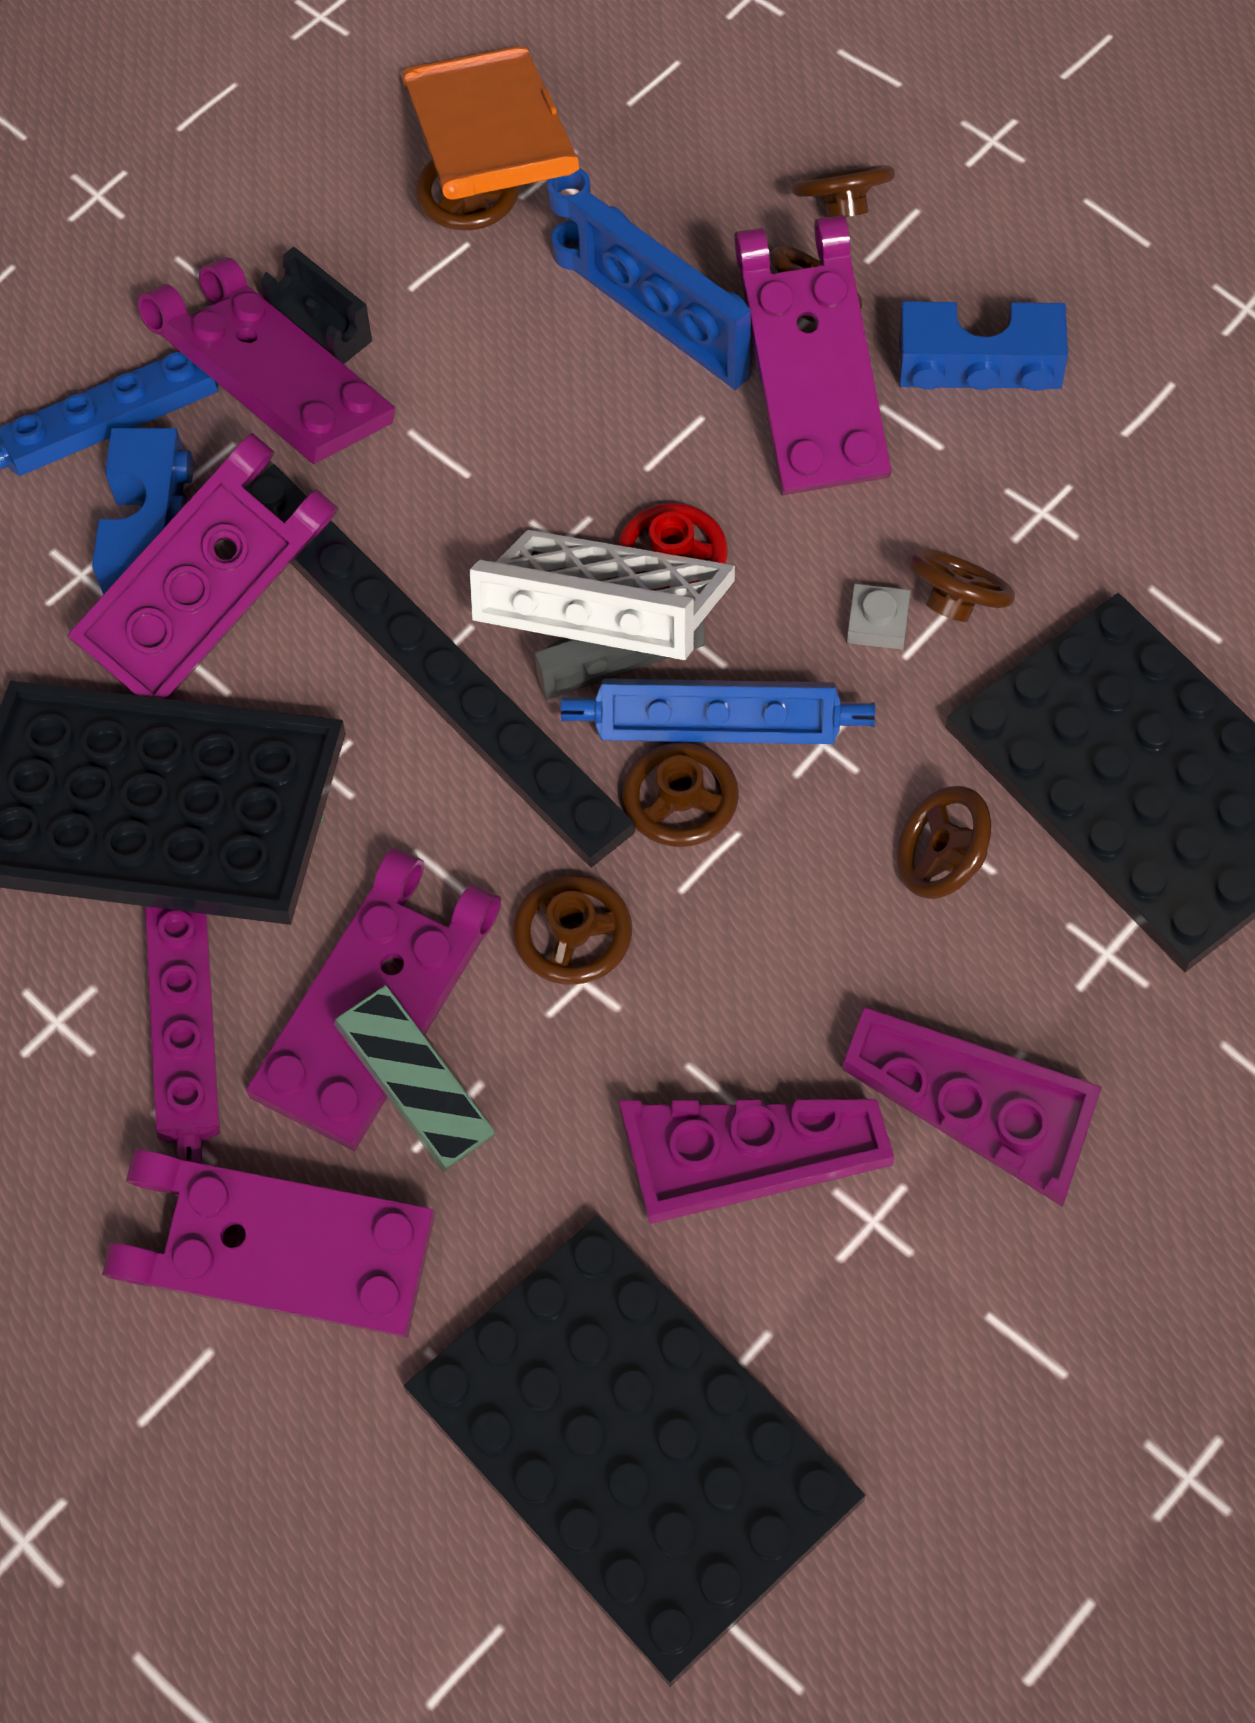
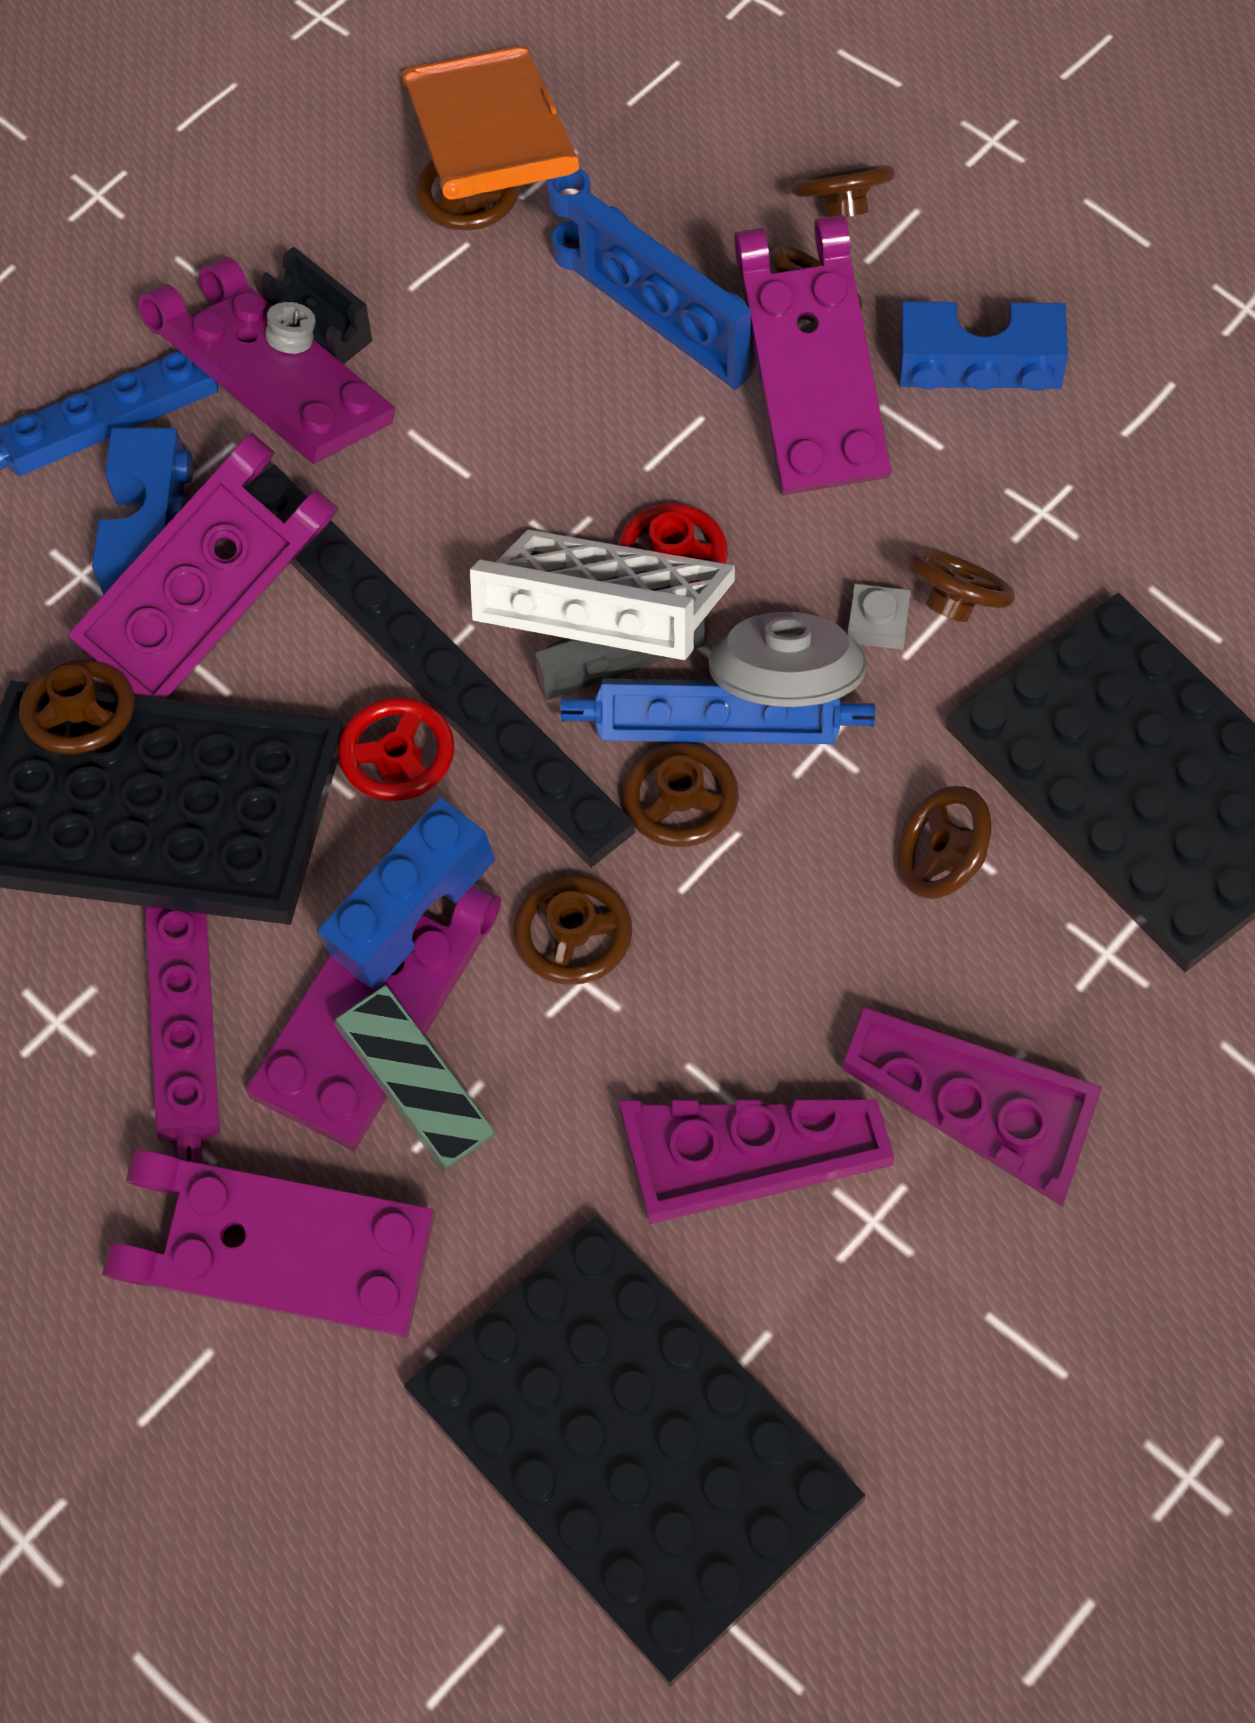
none -> reddish brown piece [19,659,135,754]
none -> light grey bush [265,302,316,354]
none -> blue arch [317,797,495,992]
none -> red piece [338,698,454,801]
none -> light grey piece [709,612,867,707]

